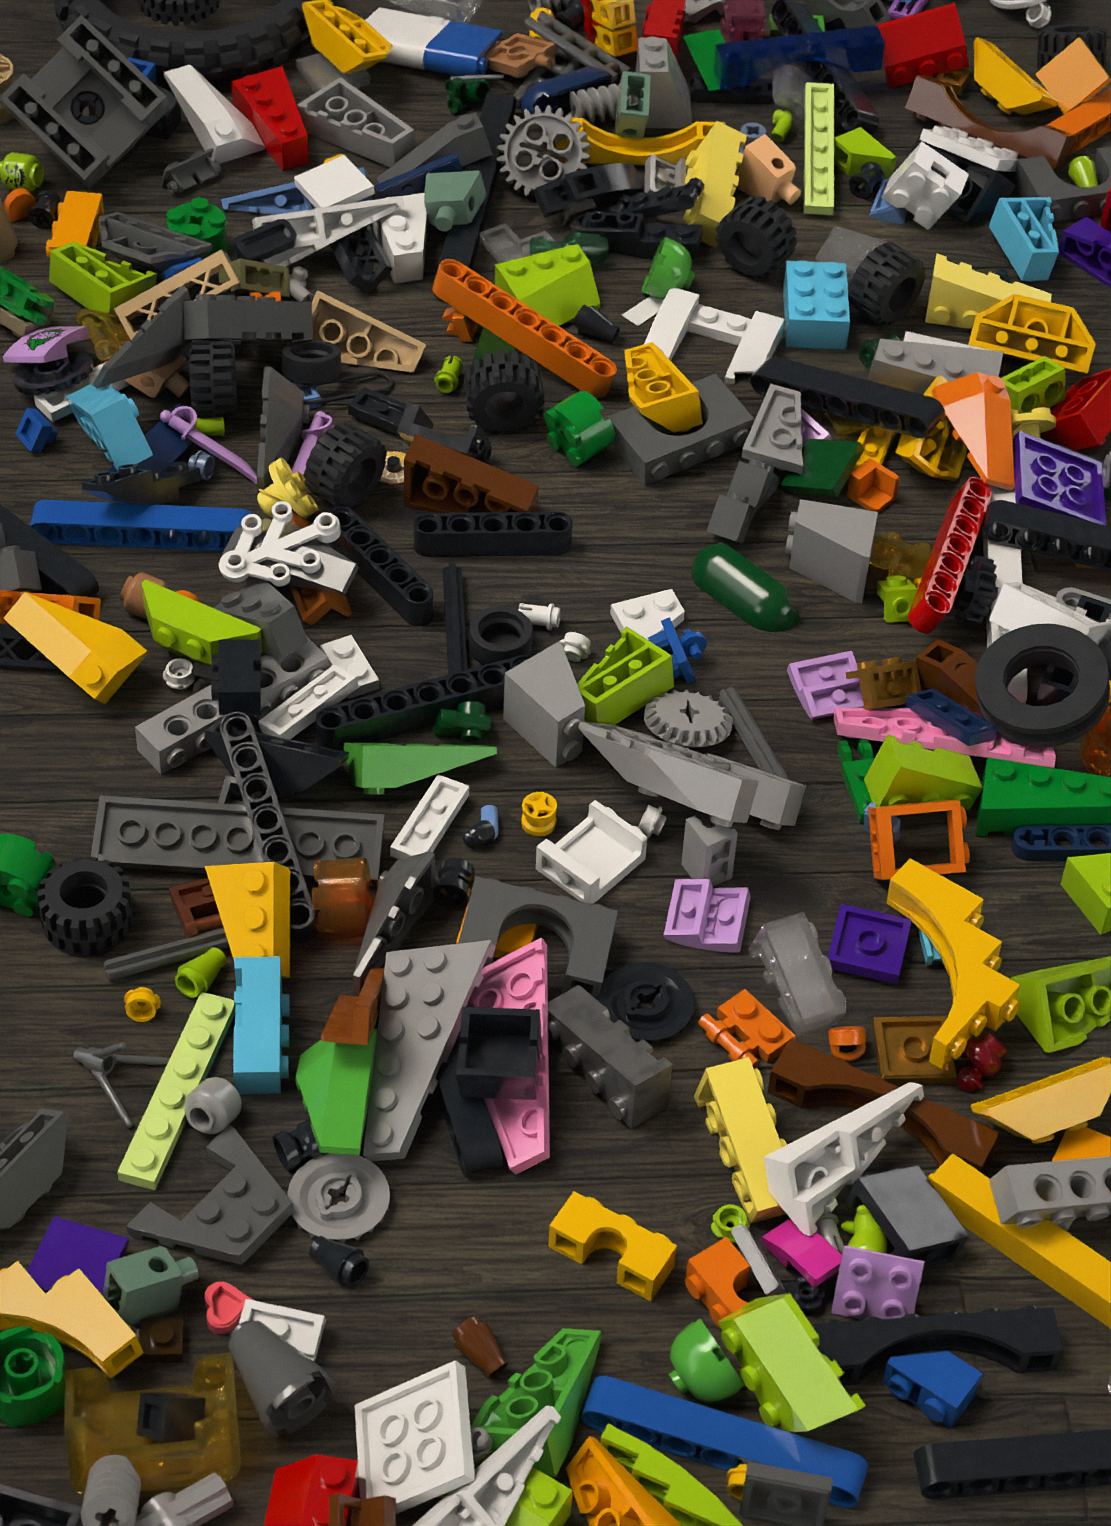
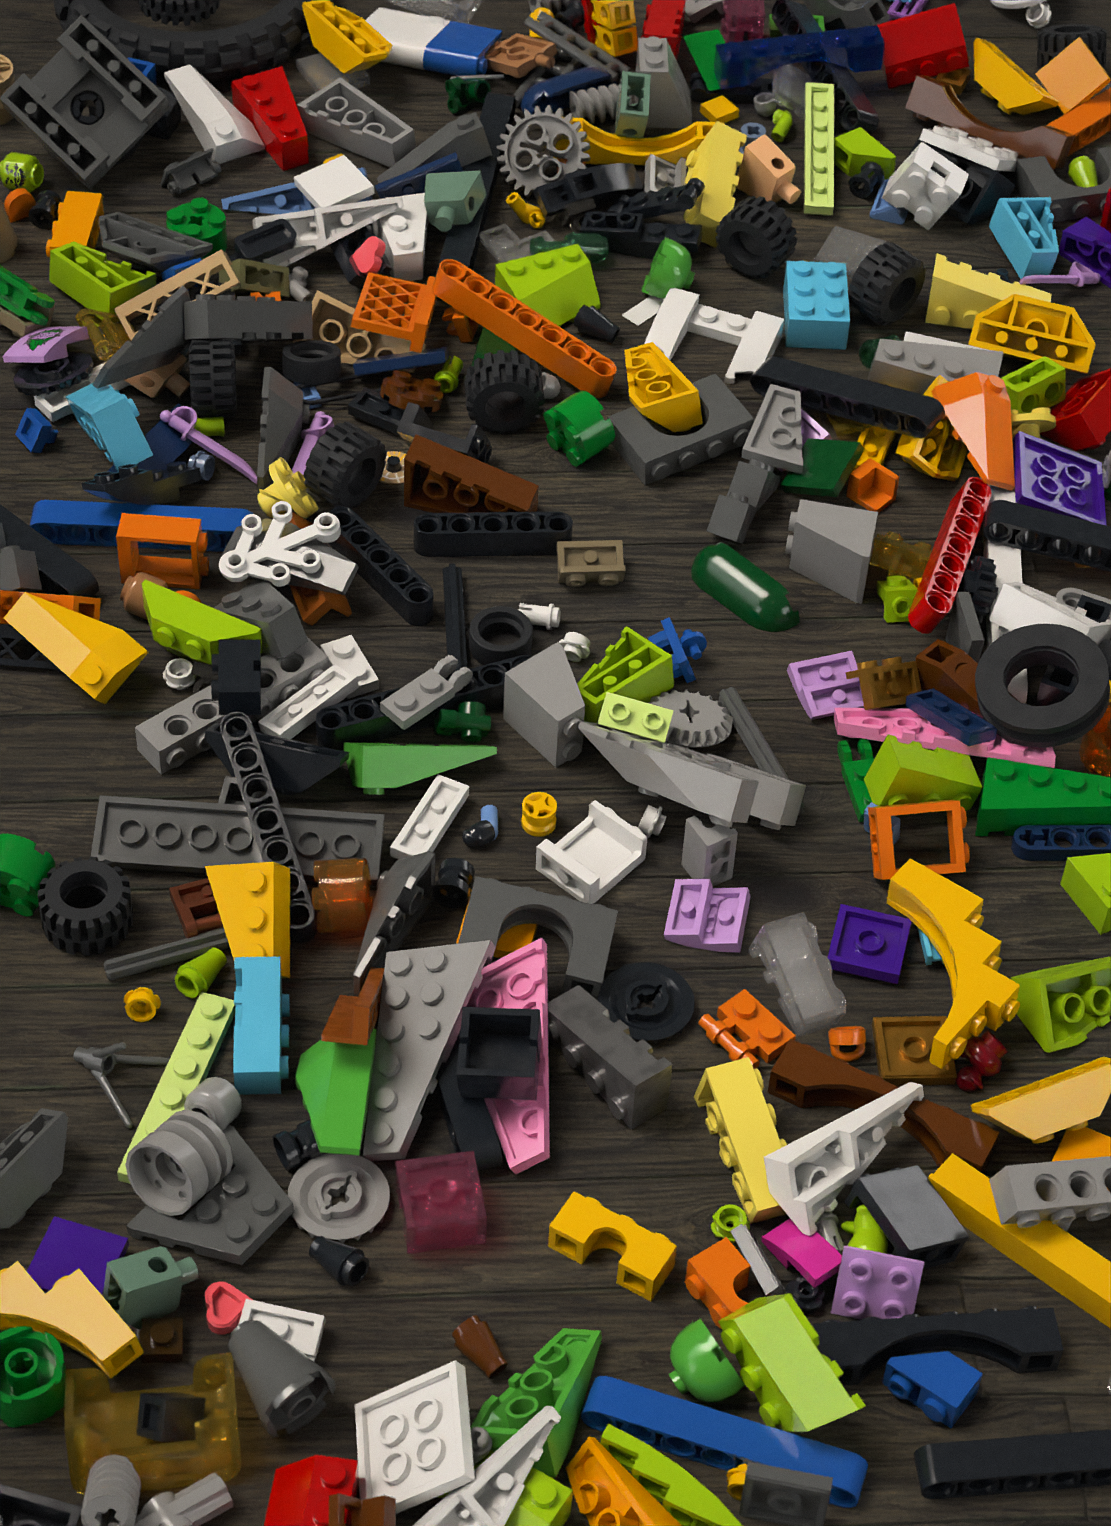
white wing [610,589,685,640] -> none
none -> orange window [116,513,209,589]
none -> light grey wheel [126,1109,233,1216]
none -> orange fence [351,272,437,353]
none -> coral tile [352,236,386,275]
none -> dark blue tile [353,347,449,376]
none -> reddish brown plate [380,370,443,412]
none -> light grey hinge [380,655,473,730]
none -> clear pink piece [396,1151,487,1254]
none -> yellow arm [506,192,546,228]
none -> light grey hinge [542,372,561,399]
none -> dark tan bracket [556,540,626,587]
none -> yellowish green hinge [597,692,674,743]
none -> yellow tile [700,95,739,123]
none -> light grey hinge [754,93,777,117]
none -> dark grey tile [946,592,984,663]
none -> lavender sword [1020,262,1100,287]

